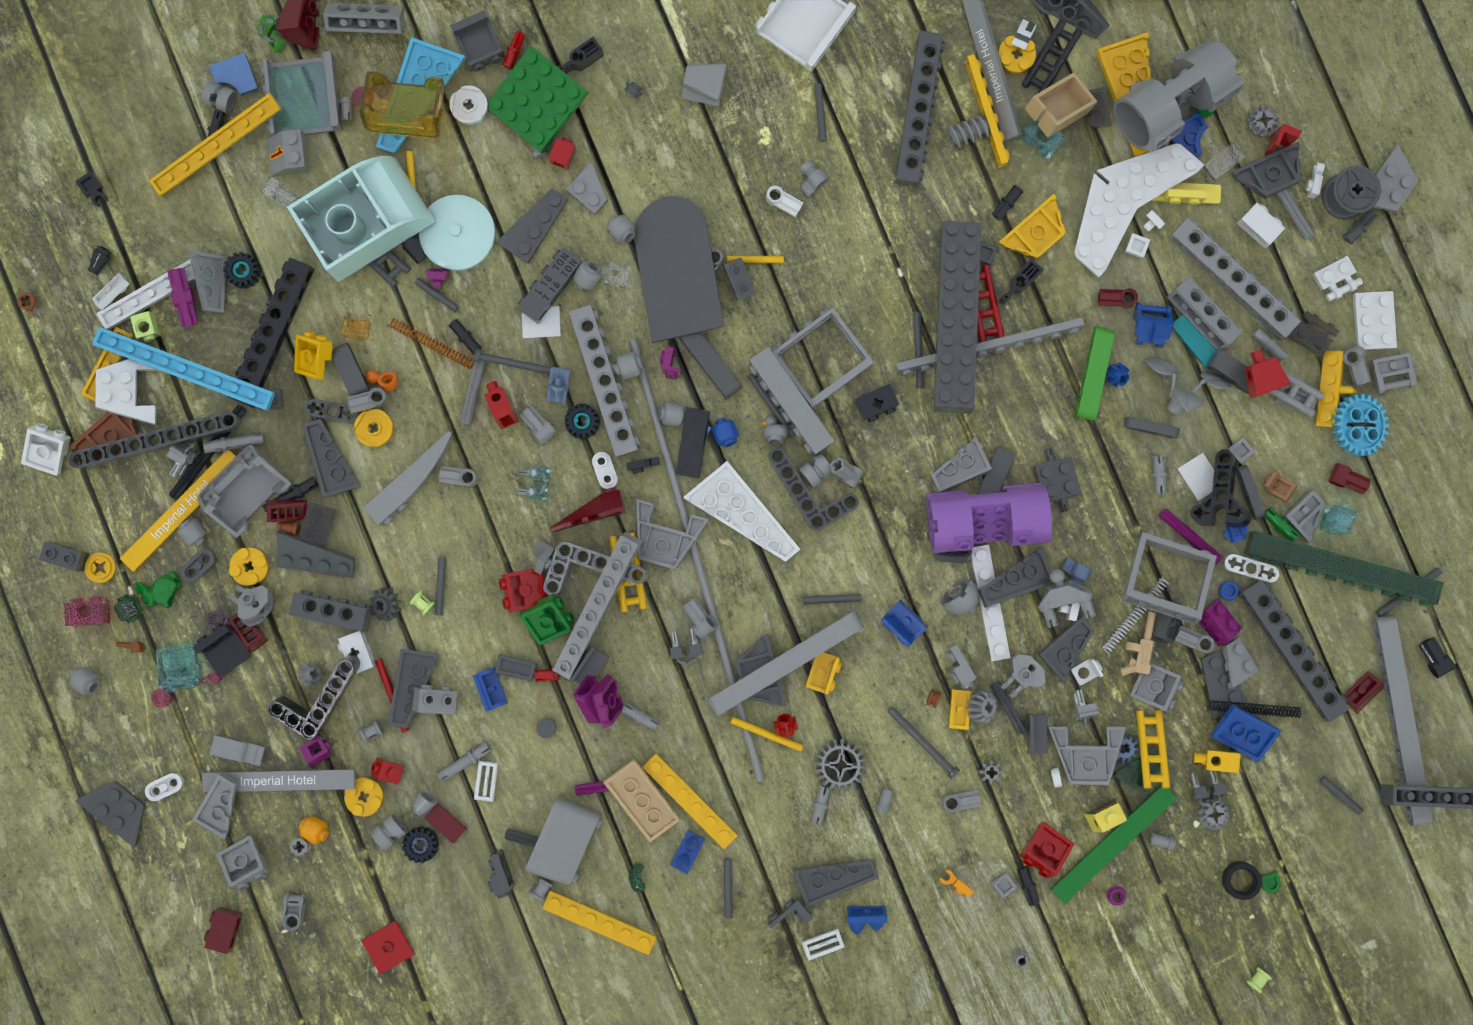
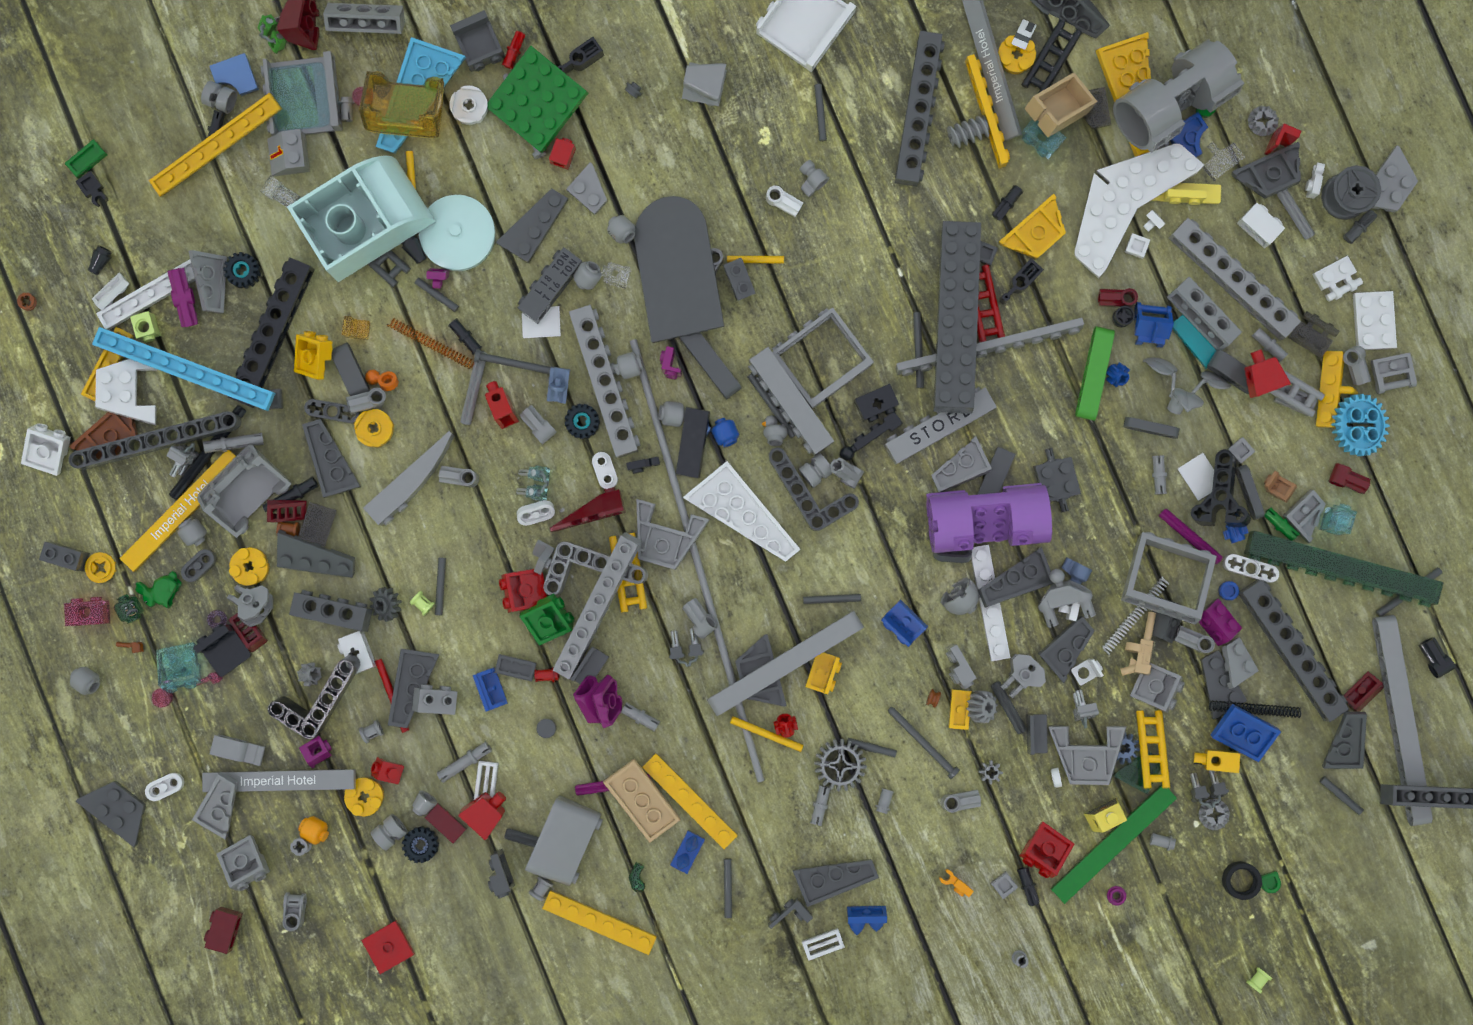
none -> green tile [64,139,108,179]
none -> red torso [458,791,506,840]
none -> white plate [517,500,555,526]
none -> black plate [839,411,903,461]
none -> dark grey piece [846,738,897,758]
none -> light grey brick [884,387,997,465]
none -> black wheel [1112,306,1135,328]
none -> dark grey wing [1322,712,1367,769]

